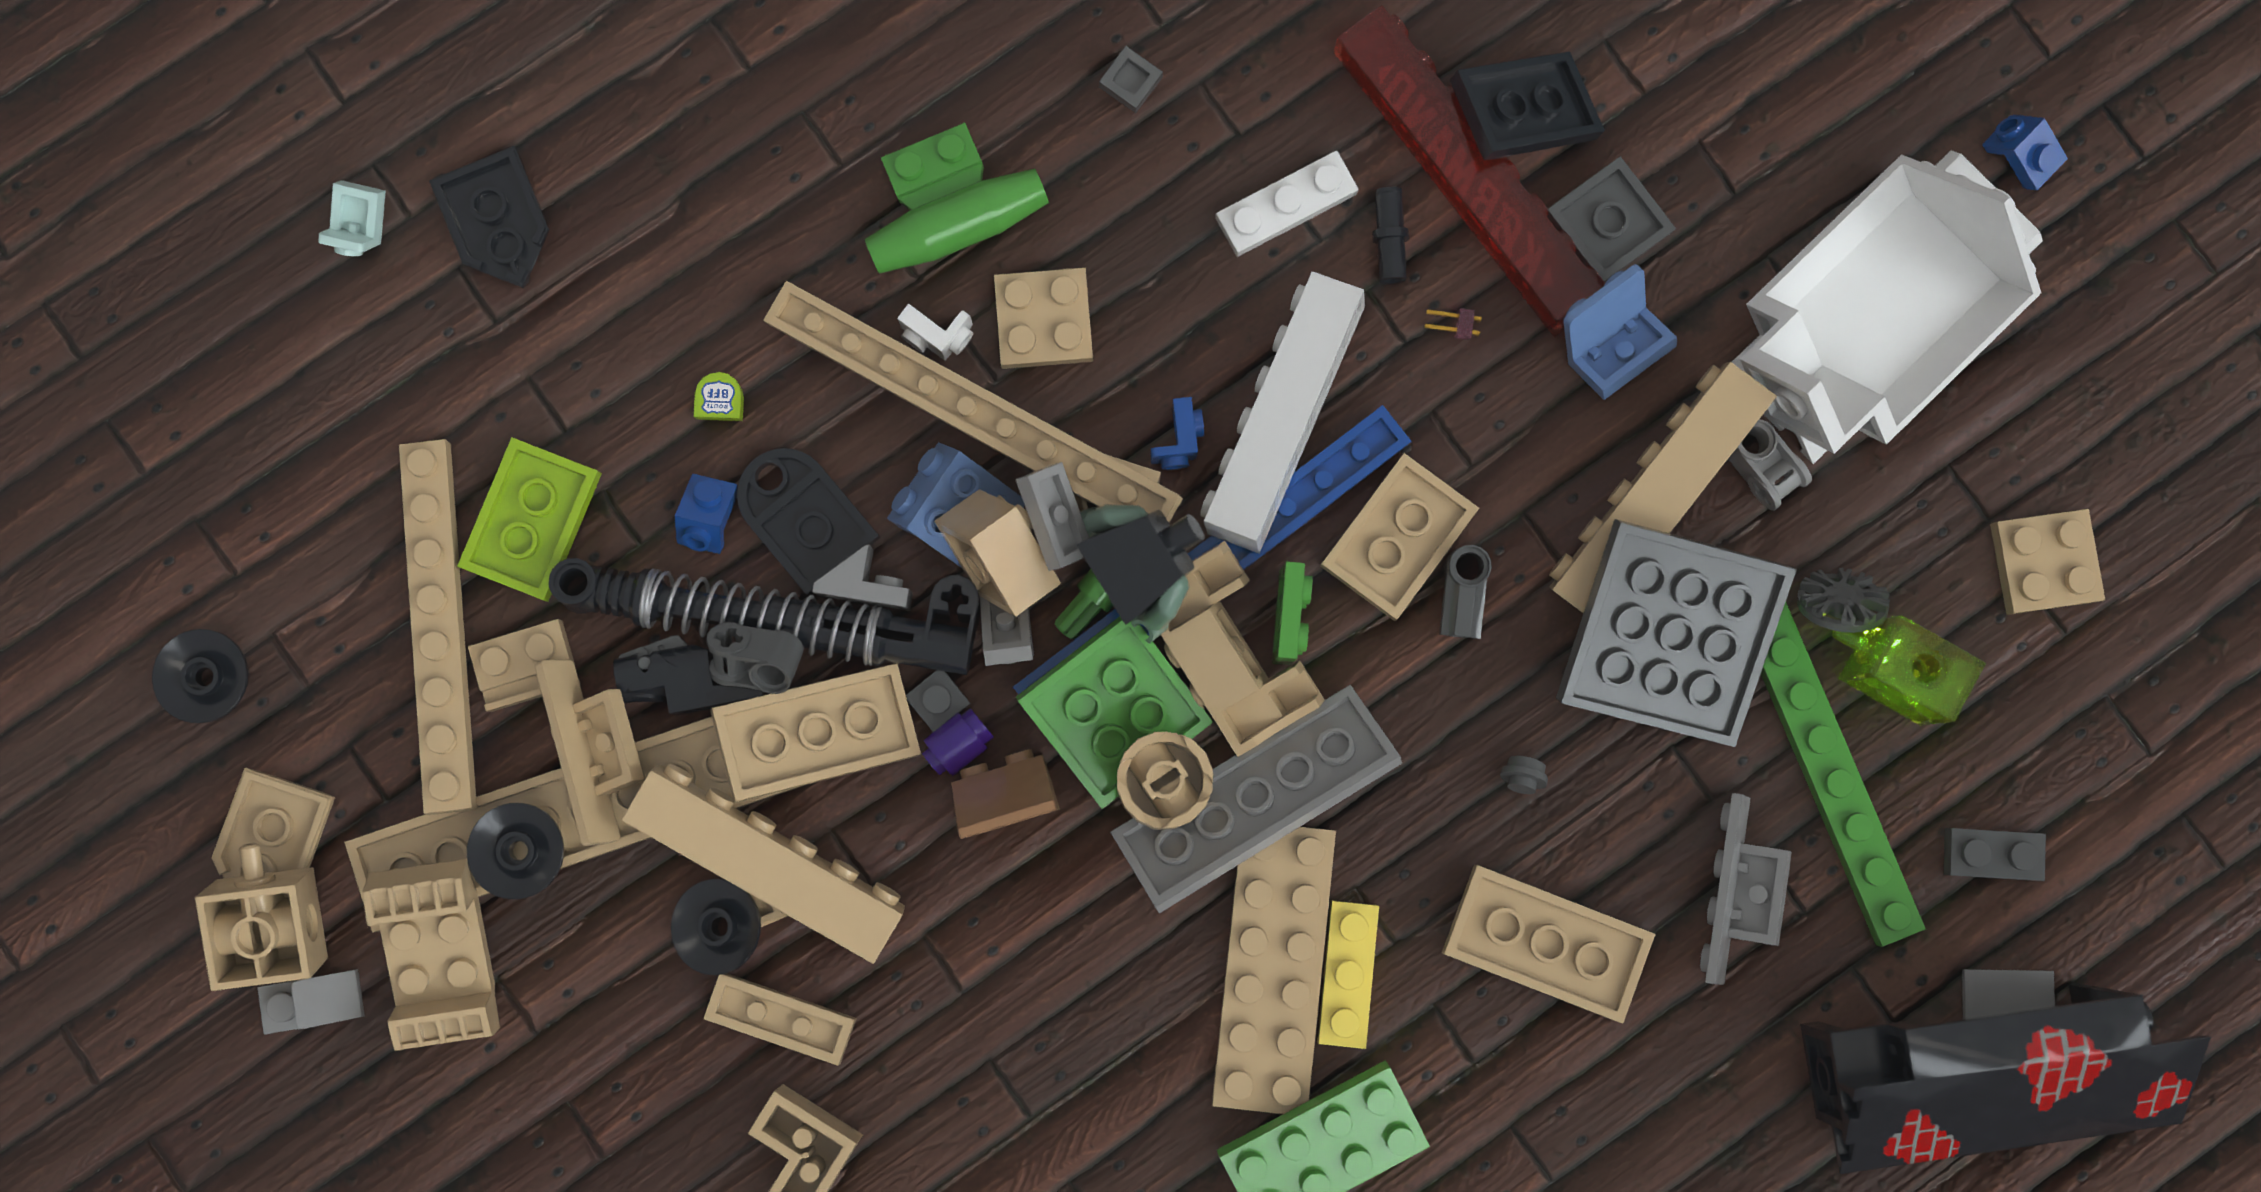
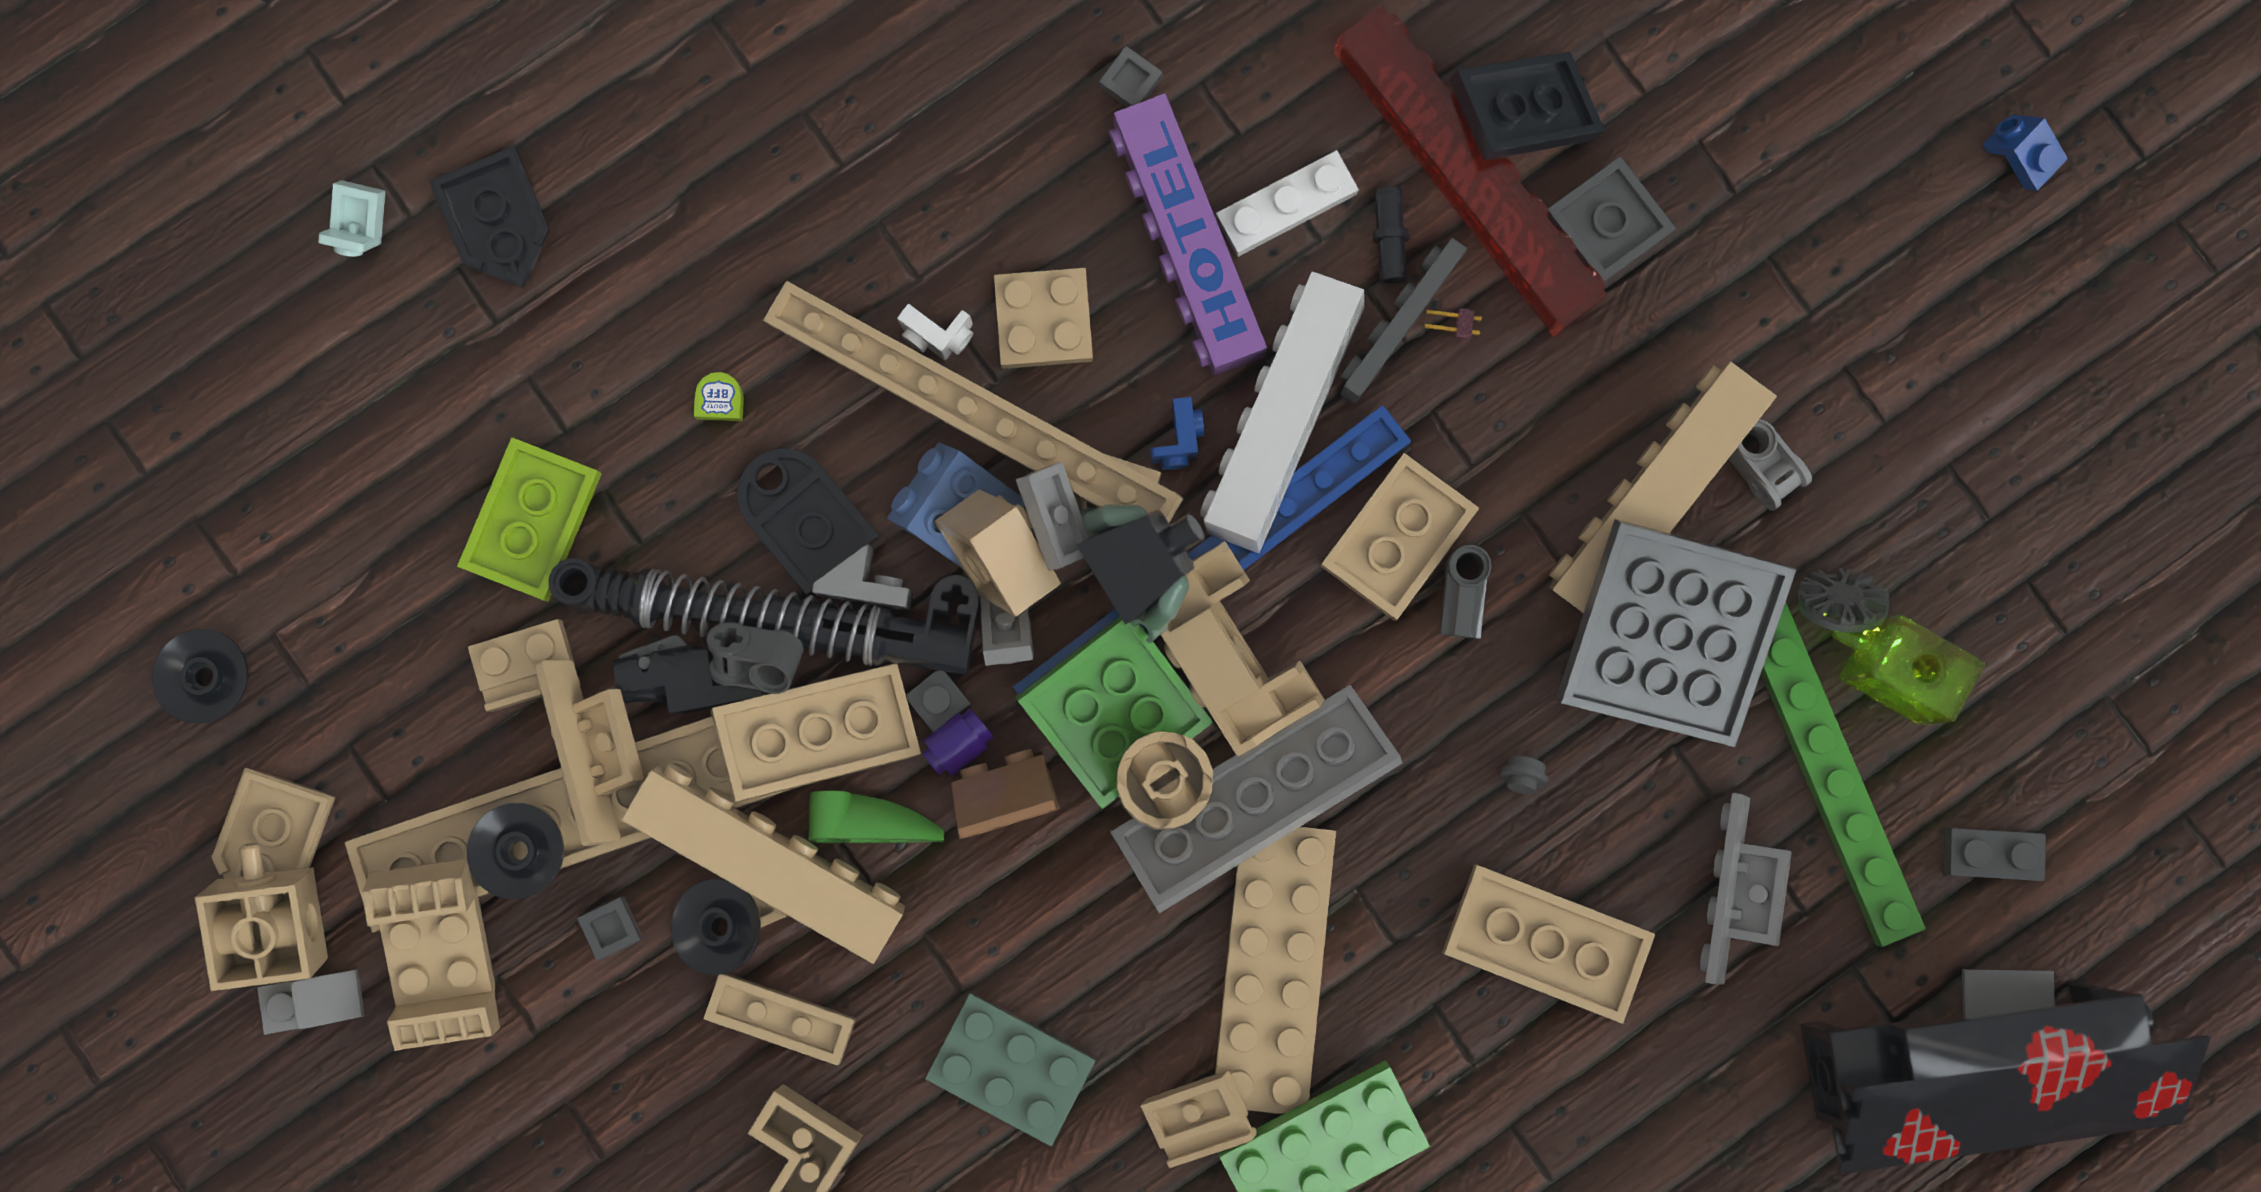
tan plate [399,439,477,815] -> none
blue bracket [675,473,738,554] -> none
bright green plate [864,123,1049,274] -> none
bright green piece [1055,569,1114,640] -> none
bright green plate [1272,561,1313,665] -> none
light yellow plate [1317,900,1379,1049] -> none
medium blue bracket [1563,264,1677,400] -> none
white panel [1732,150,2043,464] -> none
tan plate [1990,509,2105,615] -> none
none -> dark grey plate [577,896,644,961]
none -> bright green piece [808,791,944,843]
none -> sand green plate [925,992,1096,1147]
none -> medium lavender brick [1109,93,1267,377]
none -> tan plate [1141,1070,1257,1168]
none -> dark grey plate [1340,238,1467,405]

